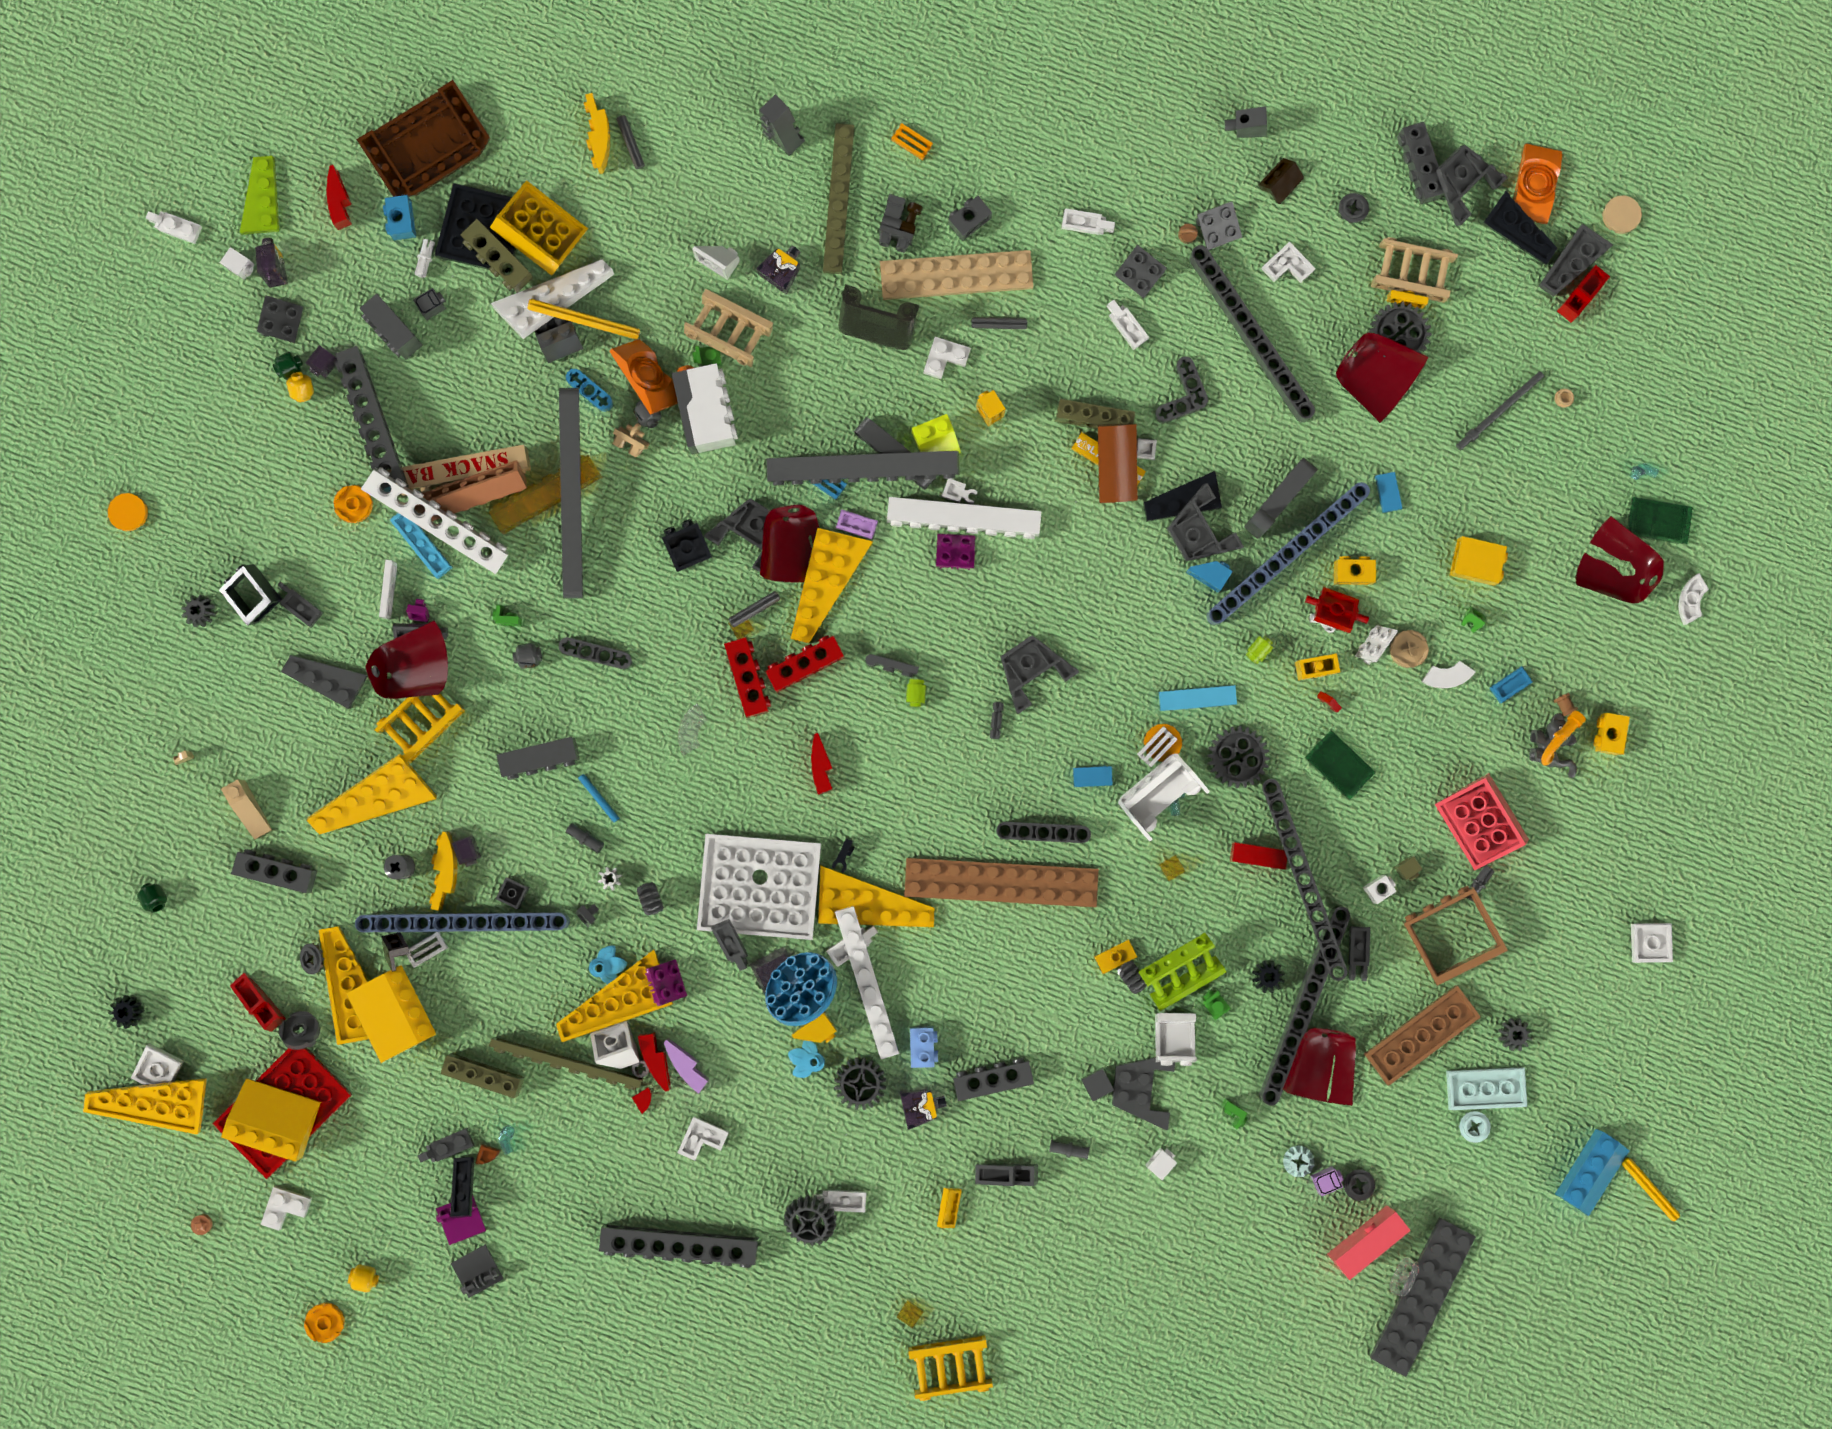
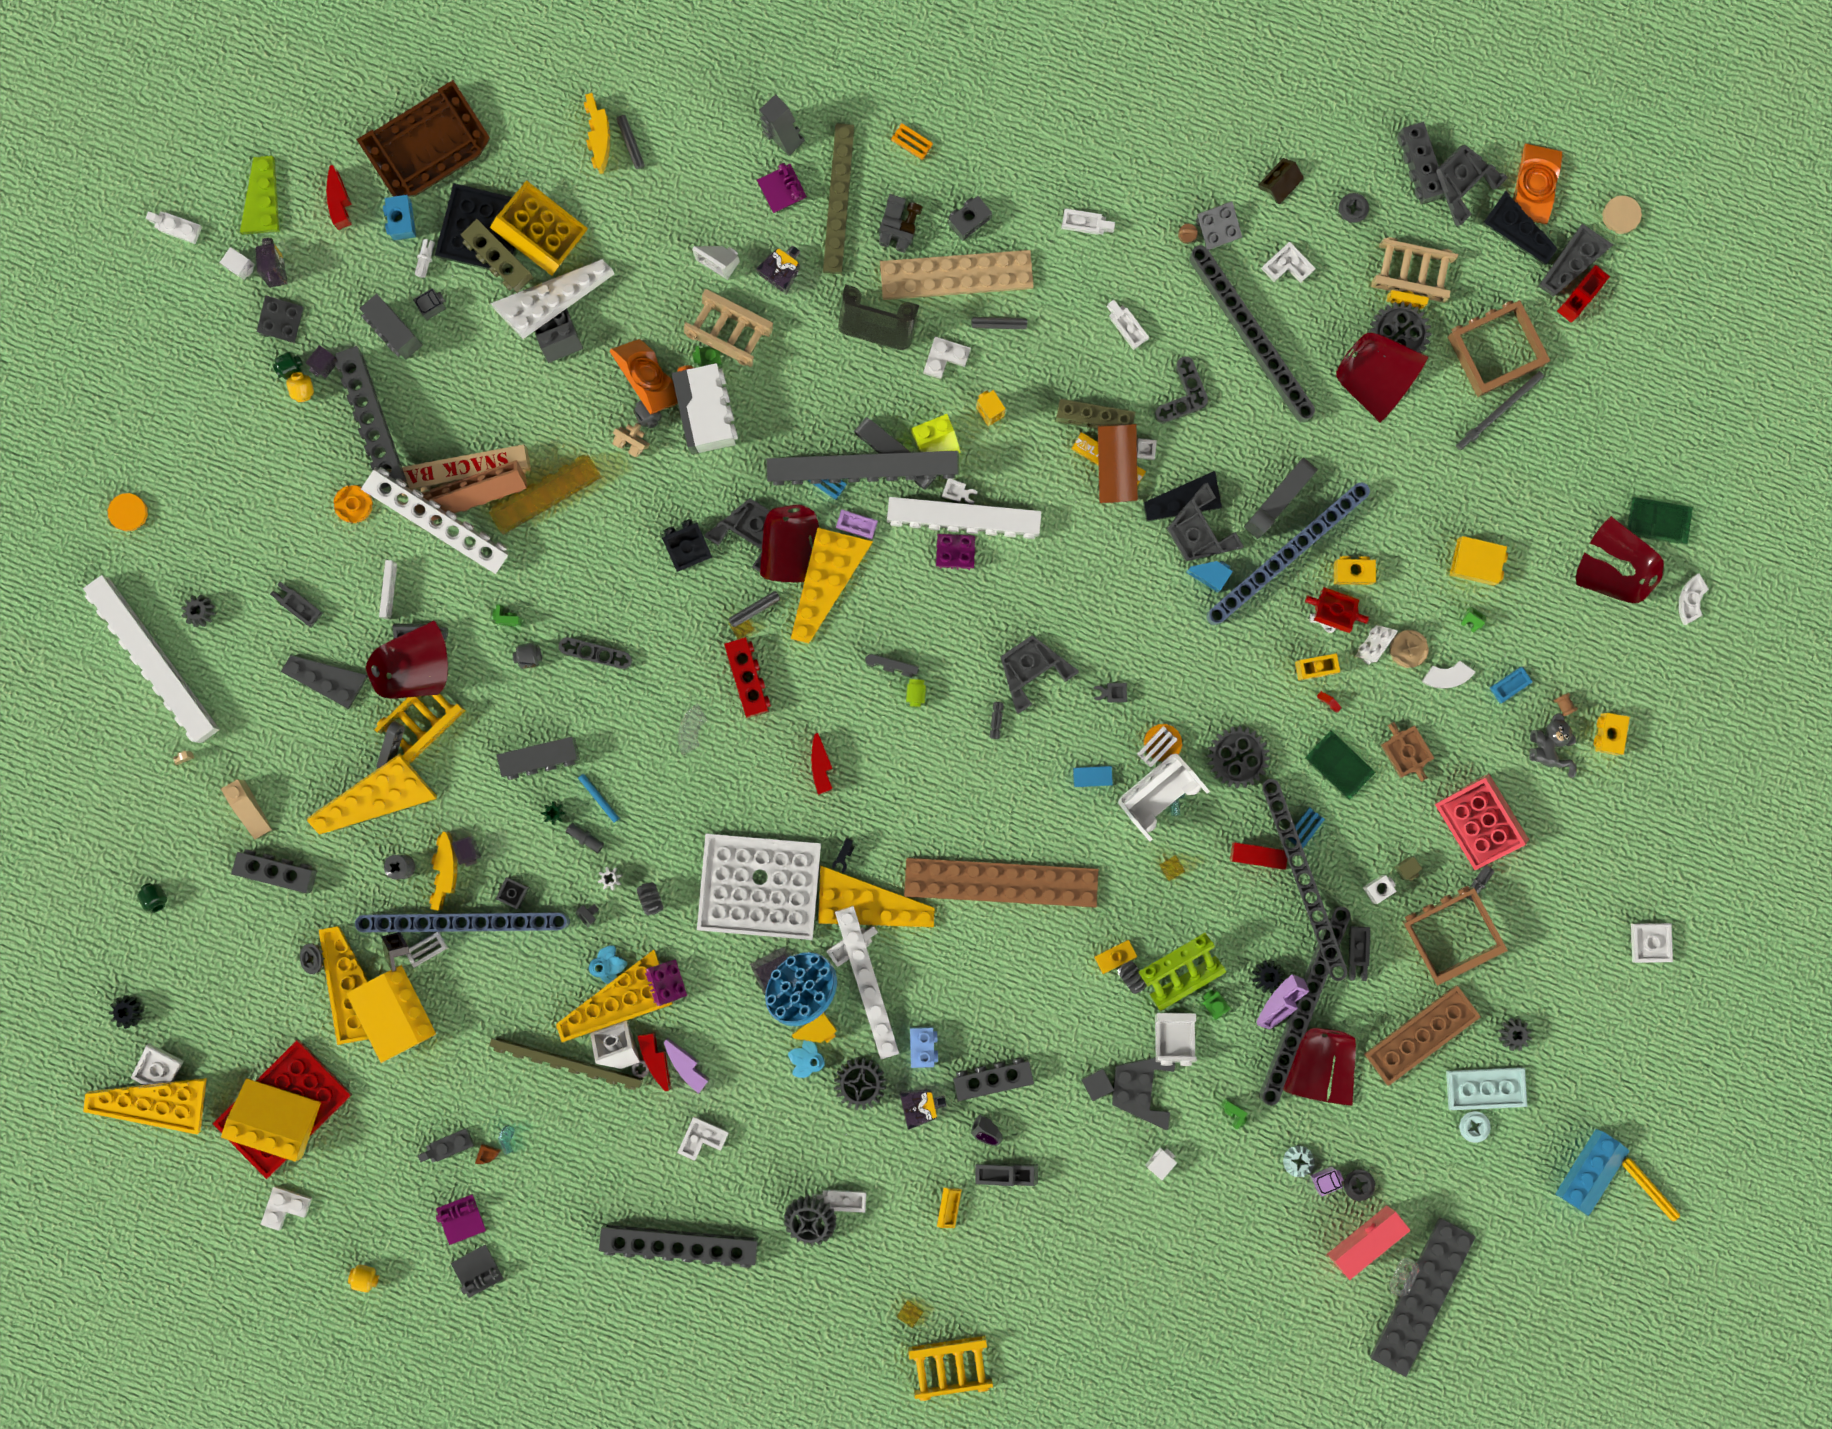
nougat tile [191,1214,213,1235] -> none
black window [219,564,282,626] -> none
red slope [230,973,286,1032] -> none
dark grey plate [279,1011,320,1050] -> none
light orange tile [304,1302,345,1343] -> none
medium azure tile [390,513,453,579] -> none
magenta tile [406,598,430,623] -> none
olive brick [440,1053,525,1098] -> none
black tile [450,1157,475,1218] -> none
yellow axle [527,299,640,339] -> none
dark grey beam [559,388,583,599] -> none
dark azure beam [566,369,613,412] -> none
red tile [632,1087,652,1114] -> none
dark grey hinge [711,919,748,971] -> none
red brick [765,635,845,693] -> none
dark grey beam [996,822,1091,843] -> none
dark grey pin [1049,1140,1090,1160] -> none
dark grey hinge [1115,244,1167,298] -> none
medium azure tile [1158,685,1237,711] -> none
dark grey torso [1224,106,1267,138] -> none
lime brick [1246,636,1273,664] -> none
dark azure tile [1375,472,1403,513] -> none
light orange plant [1541,710,1586,766] -> none
tan plate [1554,388,1574,408] -> none
clear light blue arm [1630,463,1659,480] -> none
none -> white brick [83,575,220,743]
none -> dark grey beam [376,721,405,769]
none -> dark green gear [541,801,567,825]
none -> magenta hinge [757,163,807,213]
none -> dark grey rock [970,1114,1003,1146]
none -> dark grey plate [1094,683,1127,703]
none -> lavender slope [1257,974,1310,1030]
none -> dark azure tile [1287,808,1325,848]
none -> medium nougat plate [1381,721,1435,782]
none -> medium nougat window [1448,300,1551,397]

